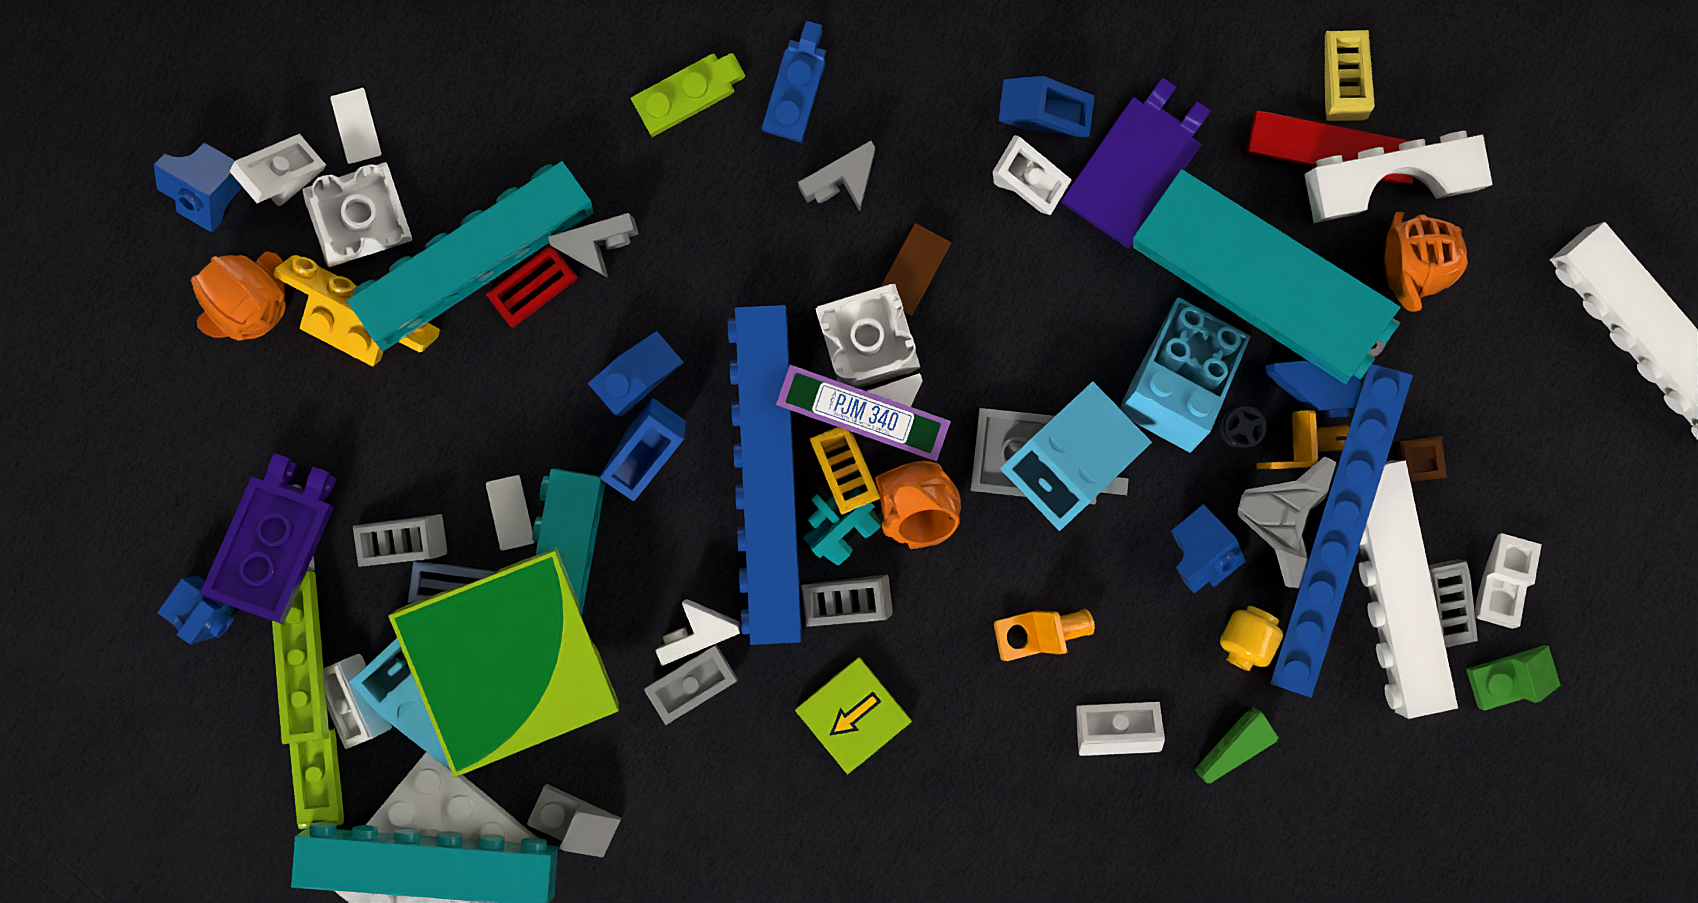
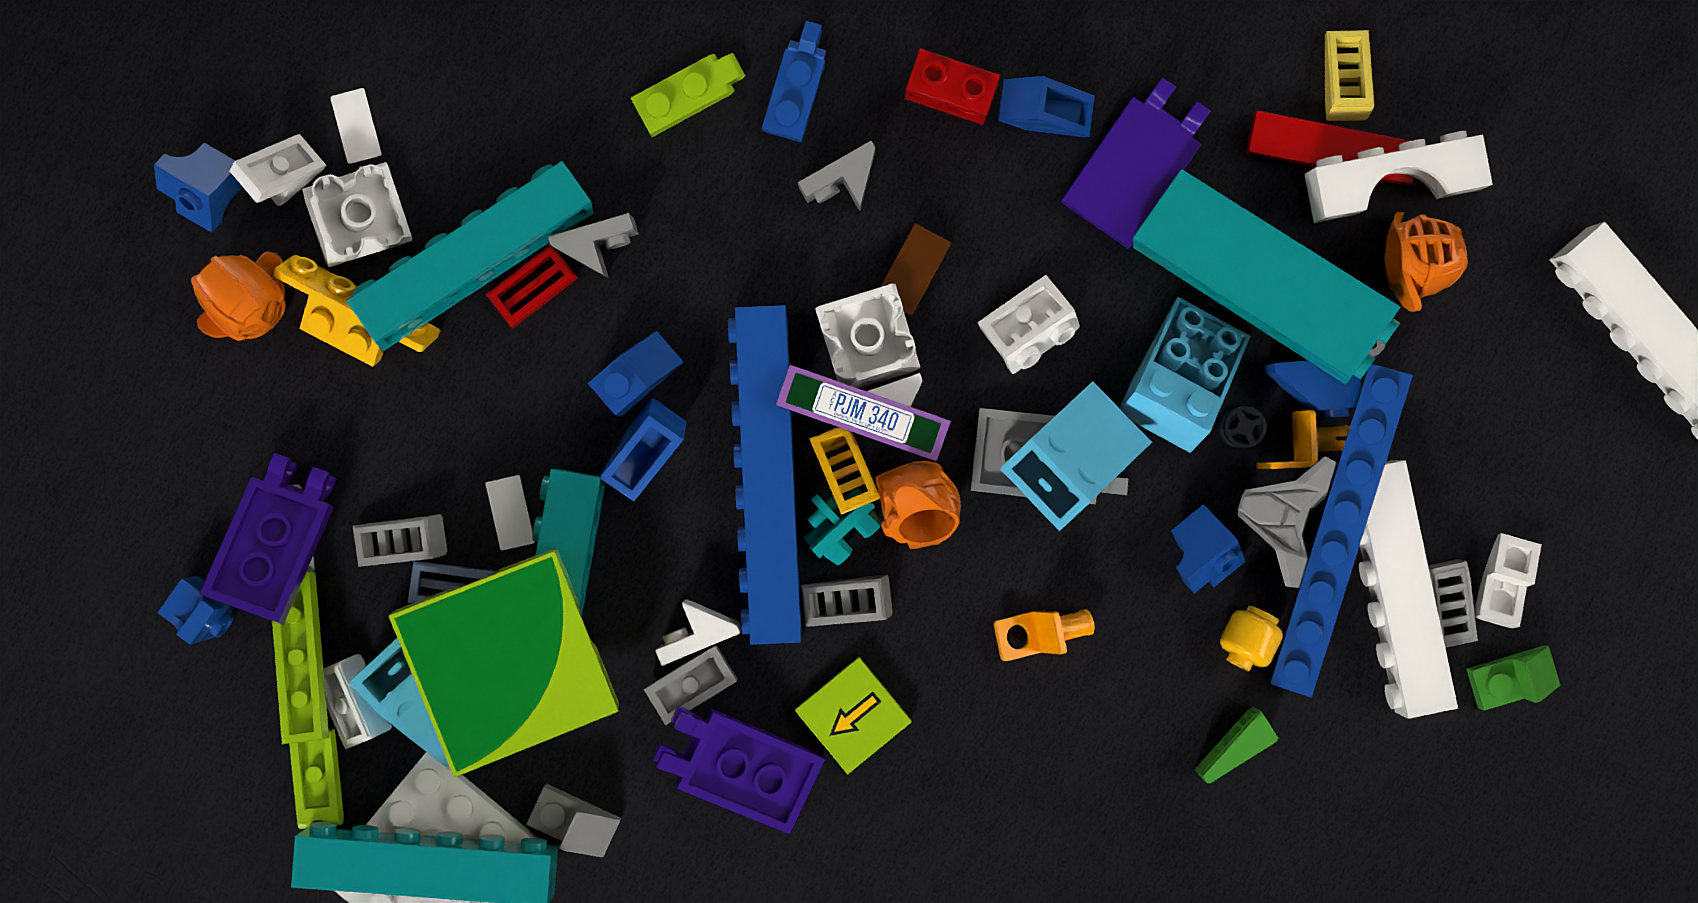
white slope [993,135,1072,215] -> none
white slope [1076,702,1165,756] -> none
reddish brown tile [1396,436,1447,482] -> none
none -> dark purple tile [653,705,825,834]
none -> red brick [905,48,1000,125]
none -> white bracket [978,275,1080,374]

